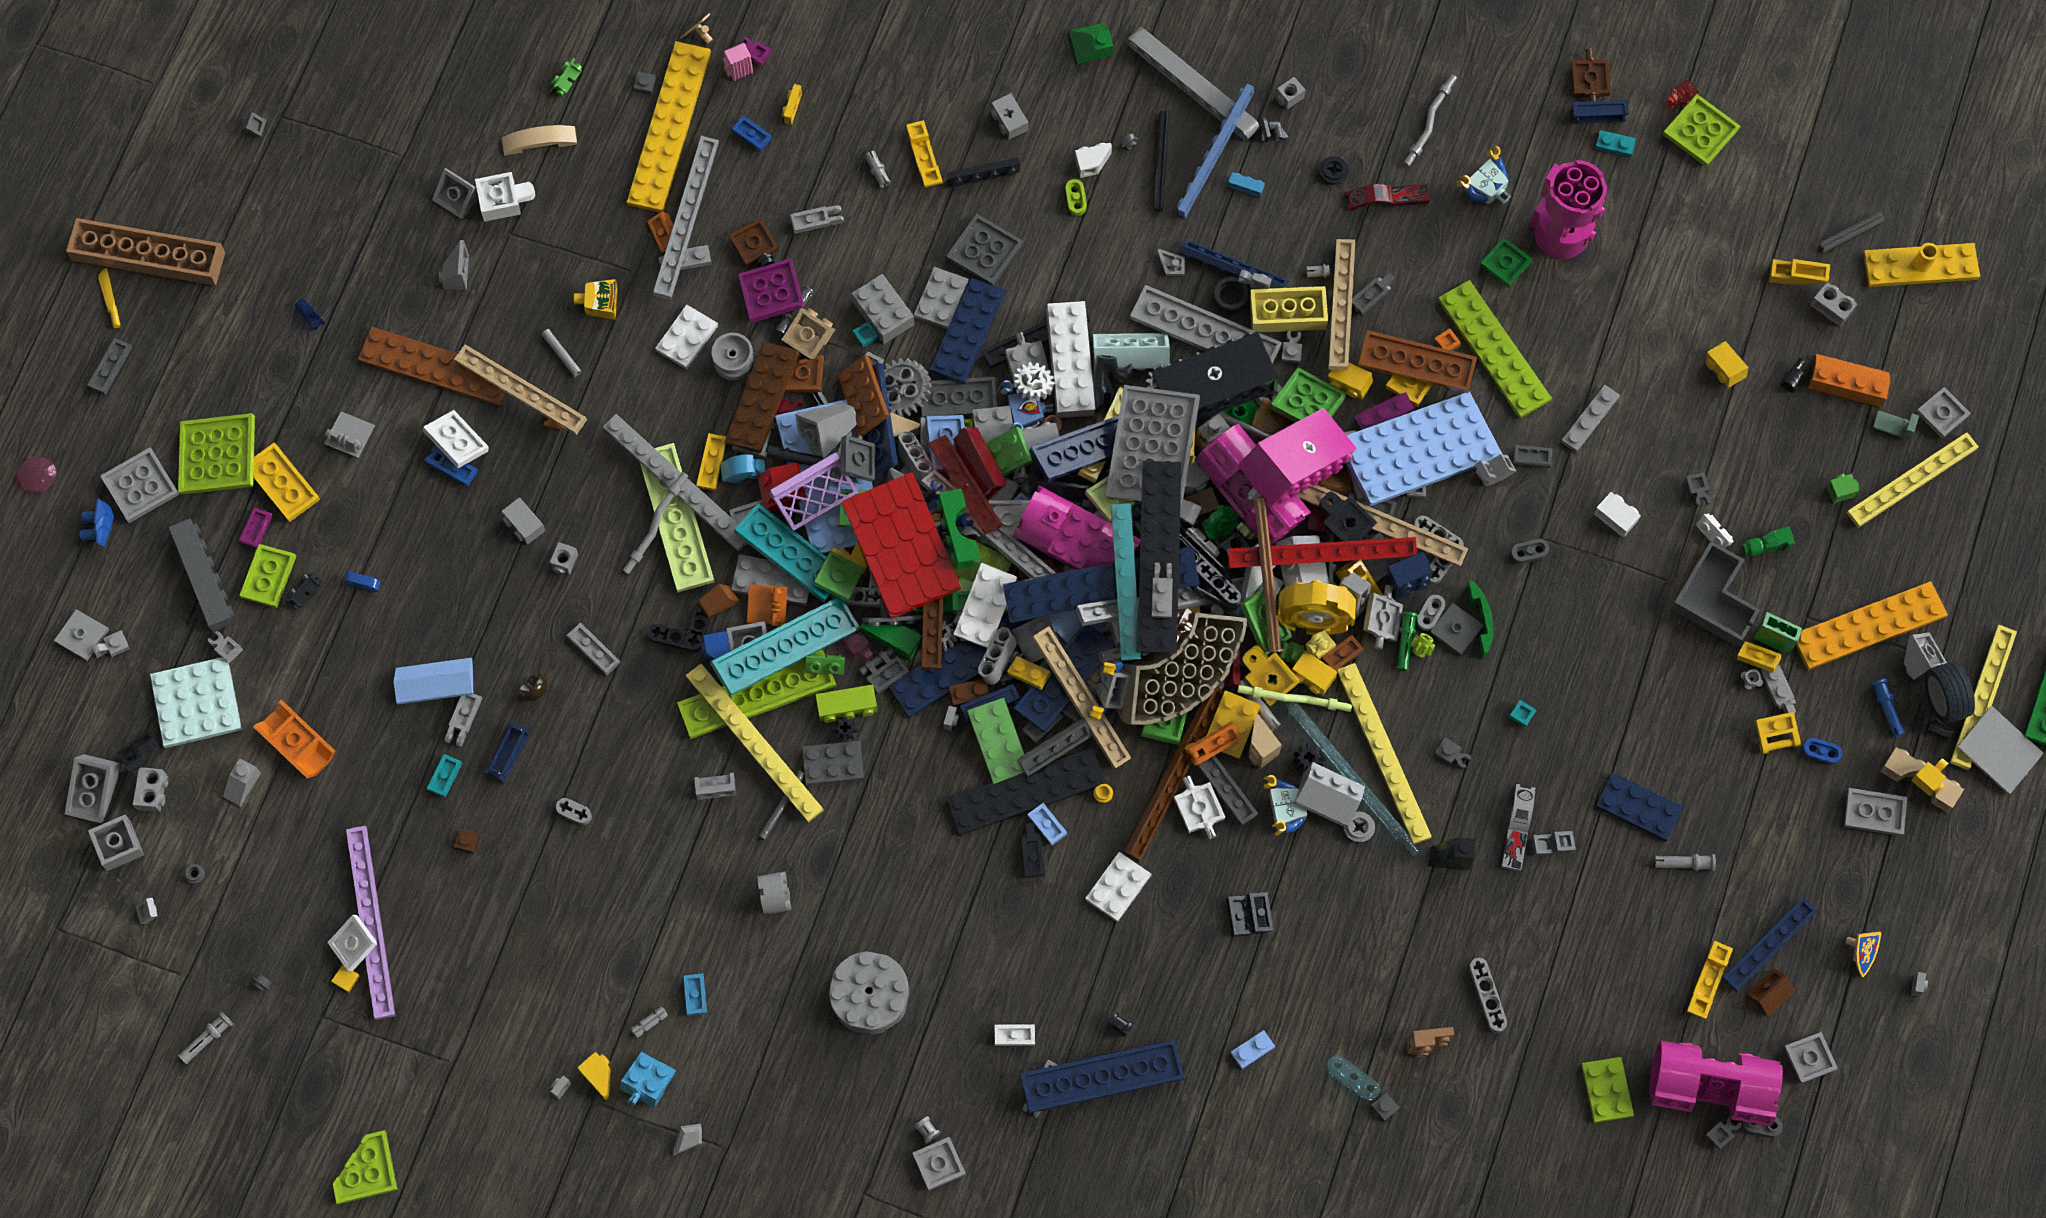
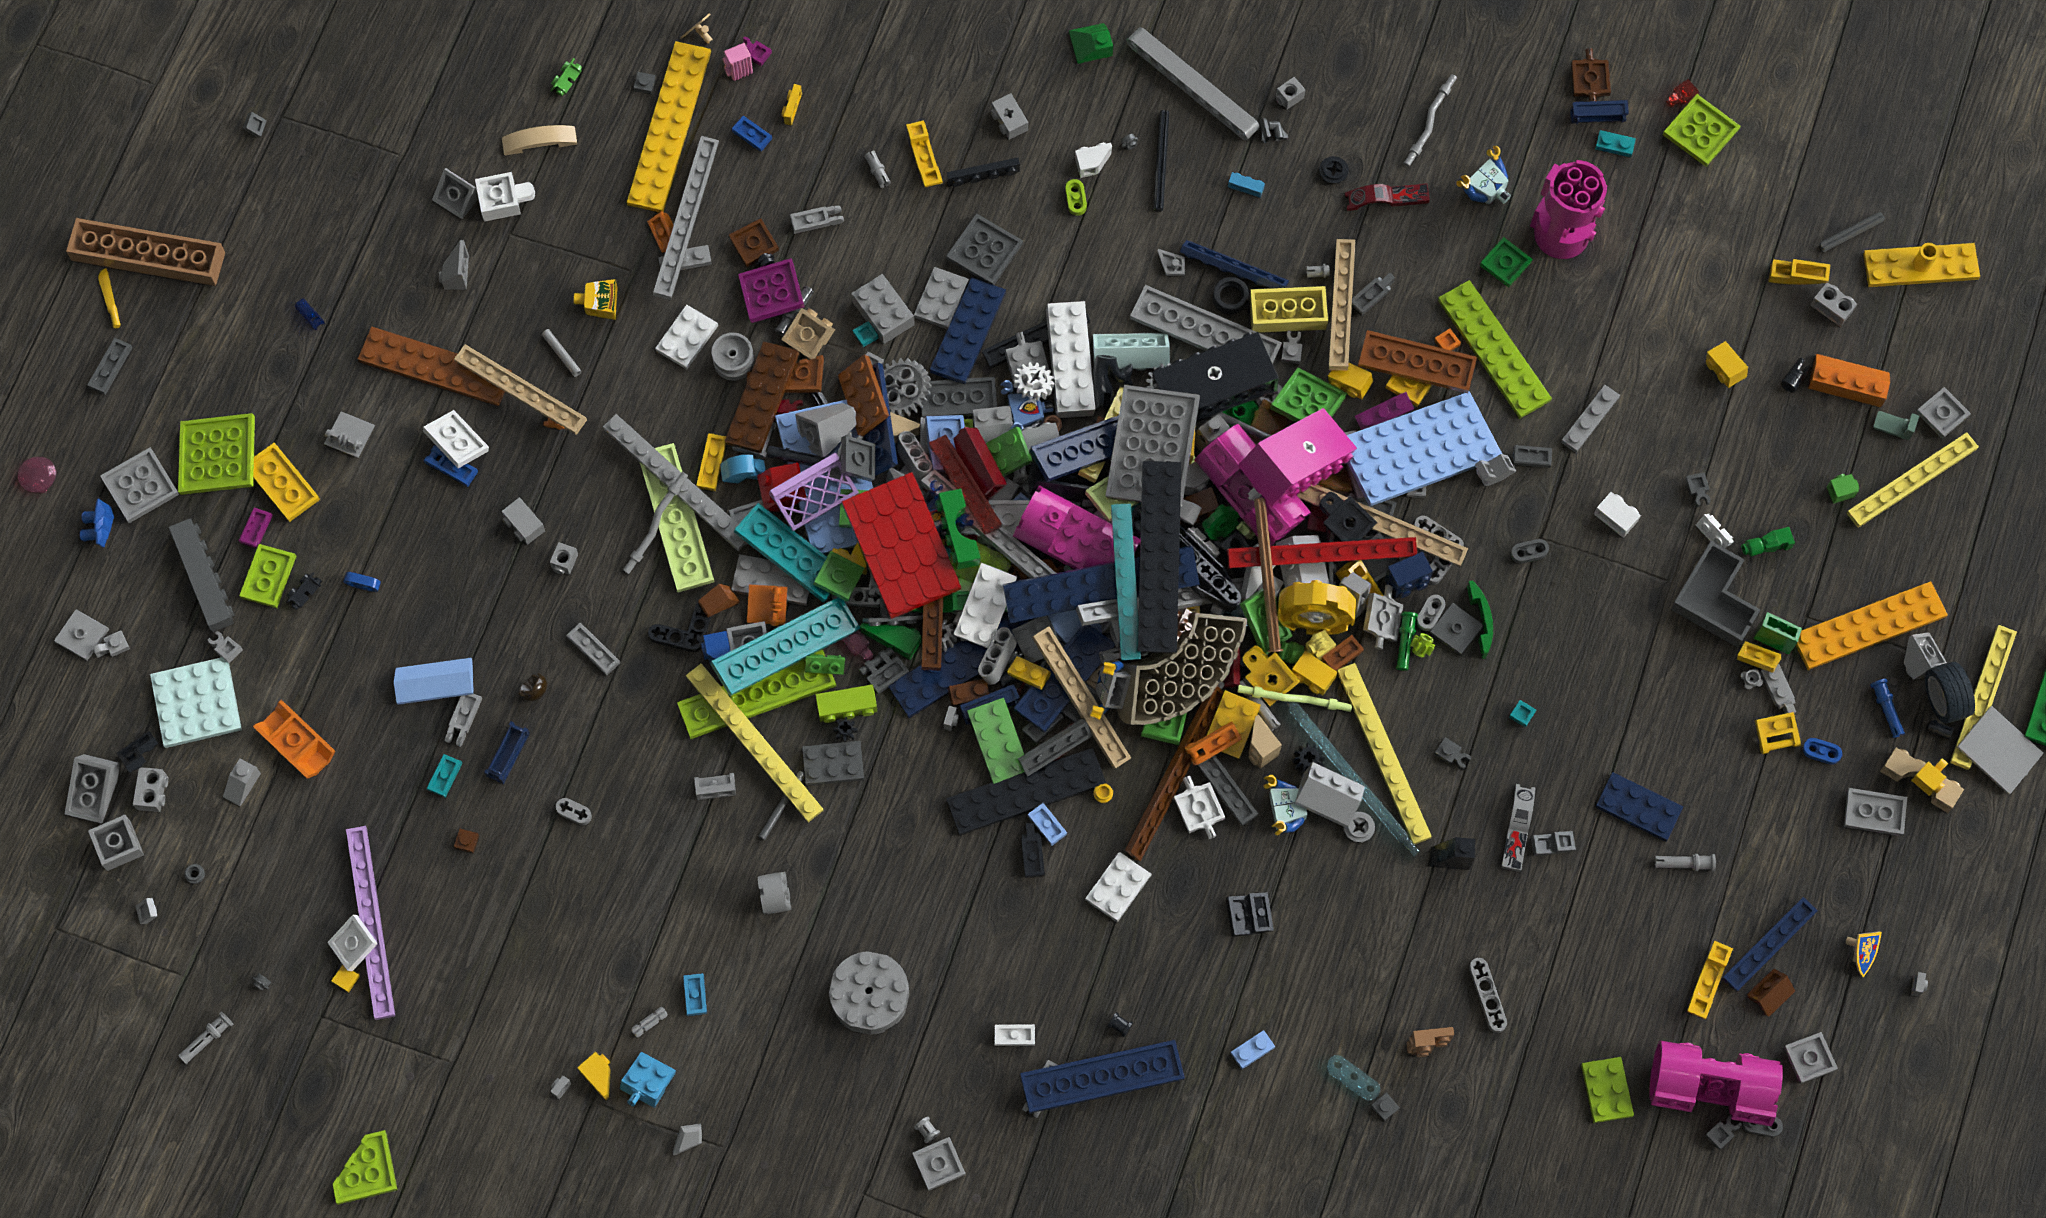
light grey hinge [1151,563,1173,618] -> none
medium blue plate [1177,84,1254,218] -> none
light grey plate [1238,270,1272,289] -> none

